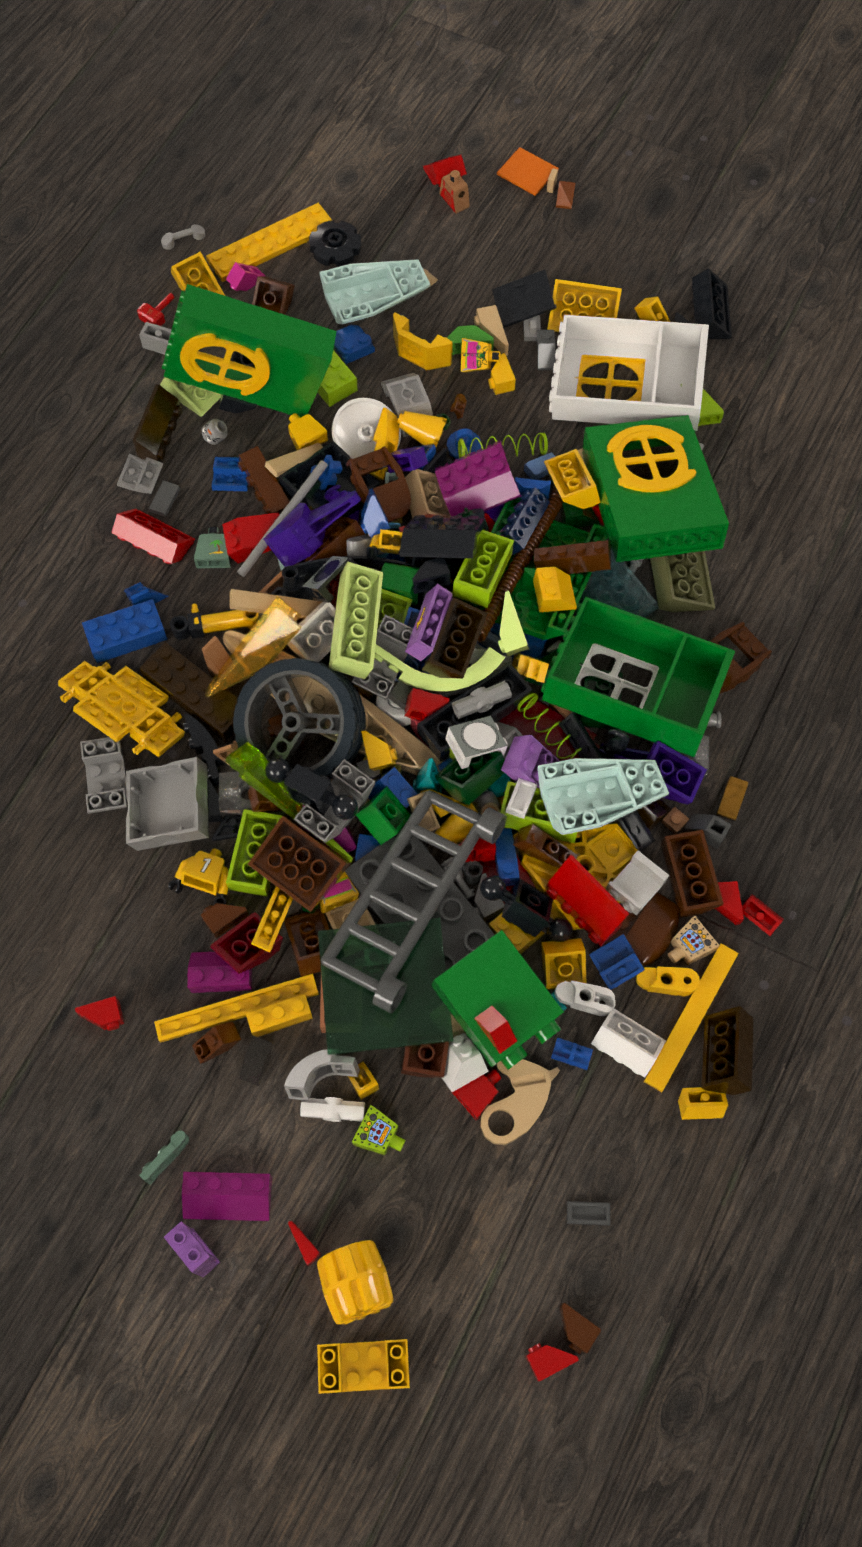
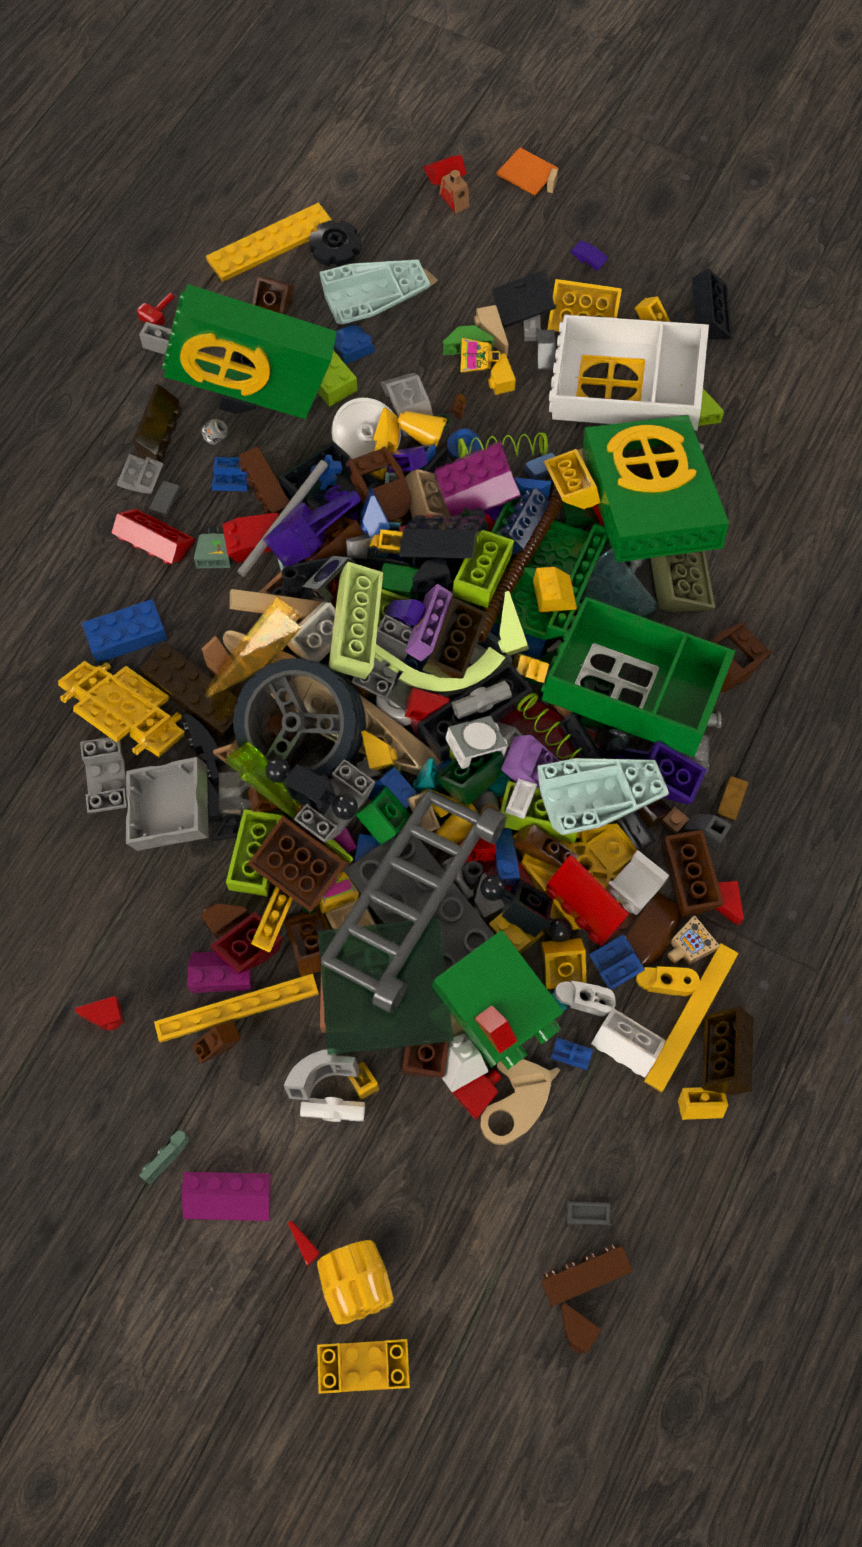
blue slope [124,582,169,605] -> none
yellowish green slope [160,378,221,417] -> none
light grey bar [161,224,206,250] -> none
medium lavender door [164,1221,220,1277] -> none
yellow torso [168,848,229,905] -> none
yellow piece [170,603,259,640] -> none
yellow slope [171,251,225,296] -> none
dark pink slope [226,262,265,291] -> none
yellow brick [246,994,313,1038] -> none
tan tile [265,443,323,477] -> none
yellow torso [288,413,328,450] -> none
torso [352,1105,406,1155] -> none
yellow slope [393,312,453,370] -> none
red slope [525,1343,579,1382] -> none
reddish brown slope [534,540,611,574] -> none
dark orange slope [556,181,575,209] -> none
red slope [742,894,784,936] -> none
none -> dark purple beam [382,599,426,626]
none -> reddish brown brick [540,1244,633,1307]
none -> dark purple slope [571,240,608,271]

